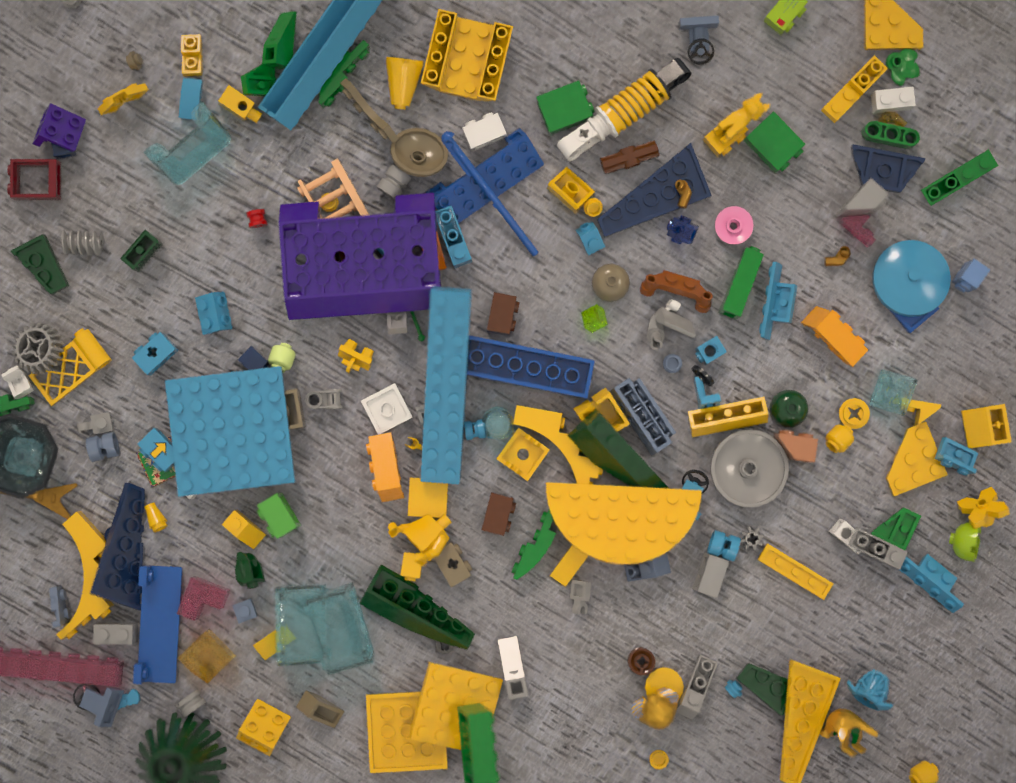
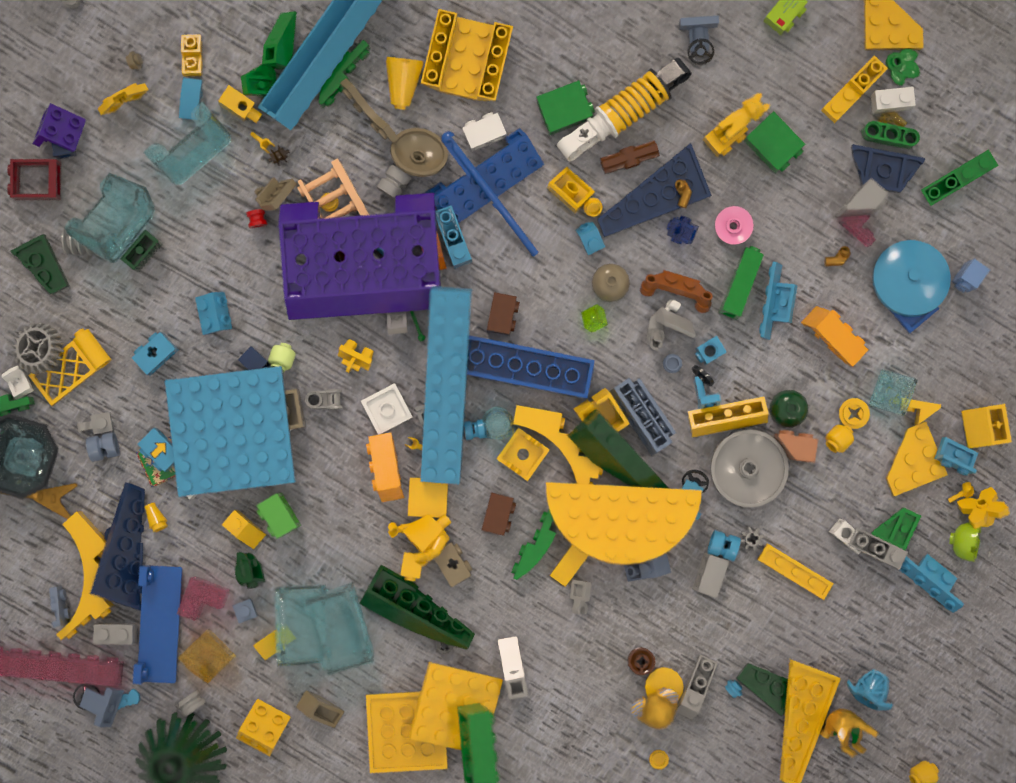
none -> clear light blue windscreen [64,173,154,263]
none -> yellow hand [250,132,275,153]
none -> dark tan slope [255,177,297,210]
none -> dark brown wheel [268,145,290,166]
none -> yellow hand [948,482,974,503]

